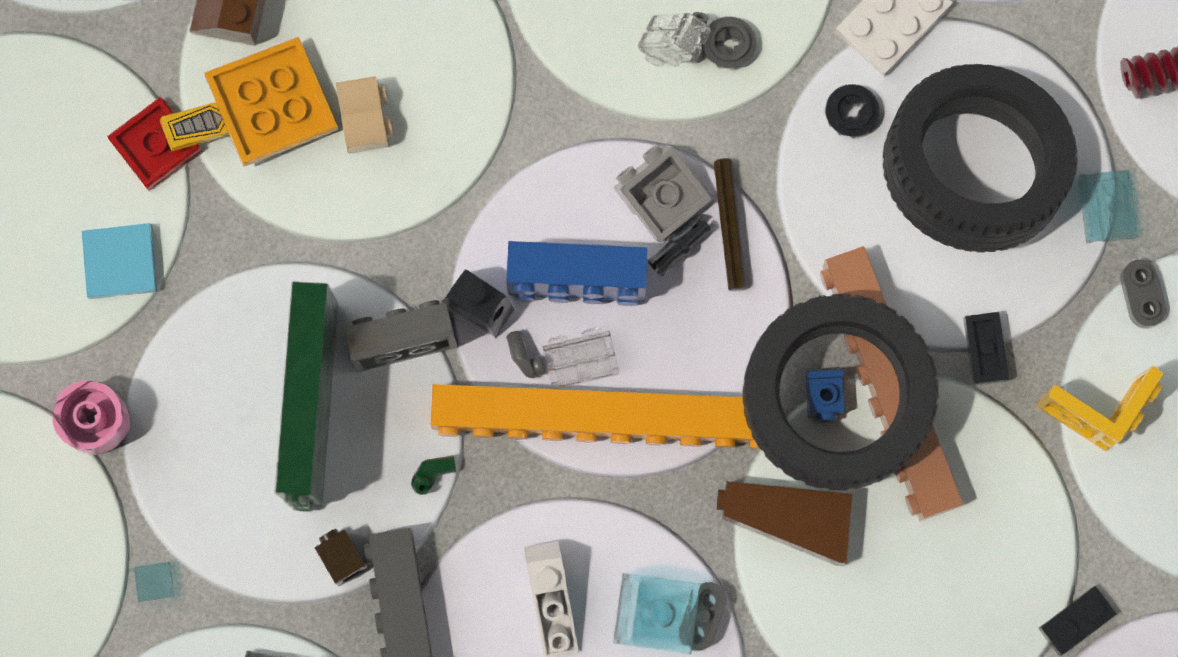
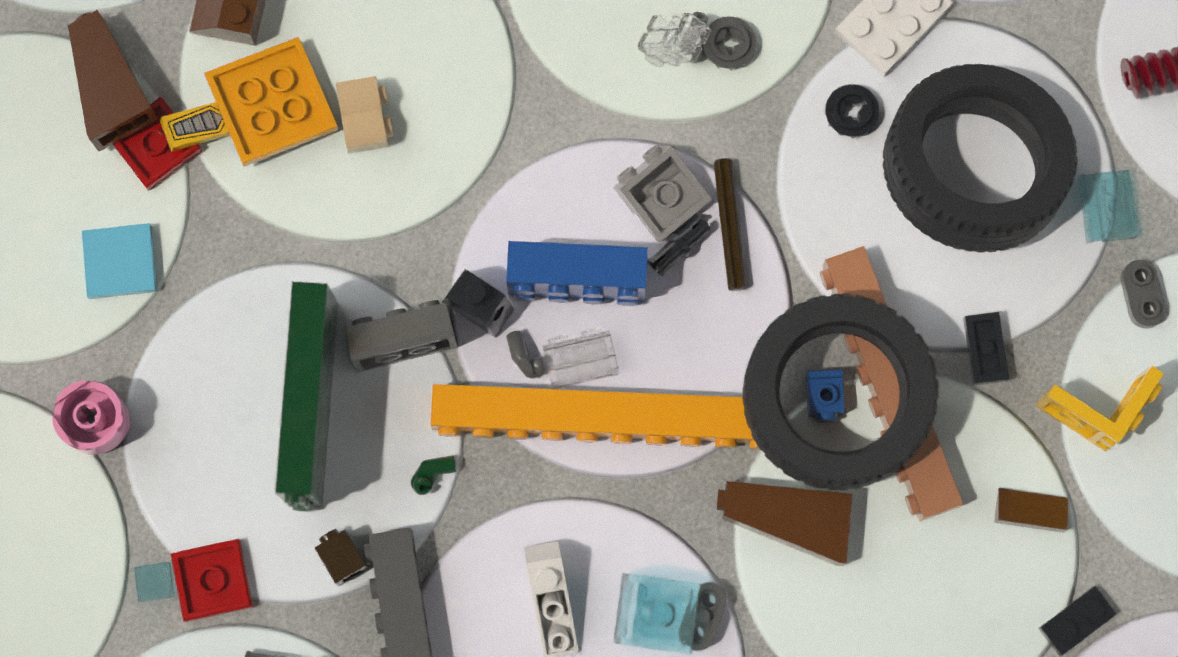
none -> reddish brown slope [68,9,159,152]
none -> red tile [170,539,253,622]
none -> reddish brown slope [994,488,1068,533]

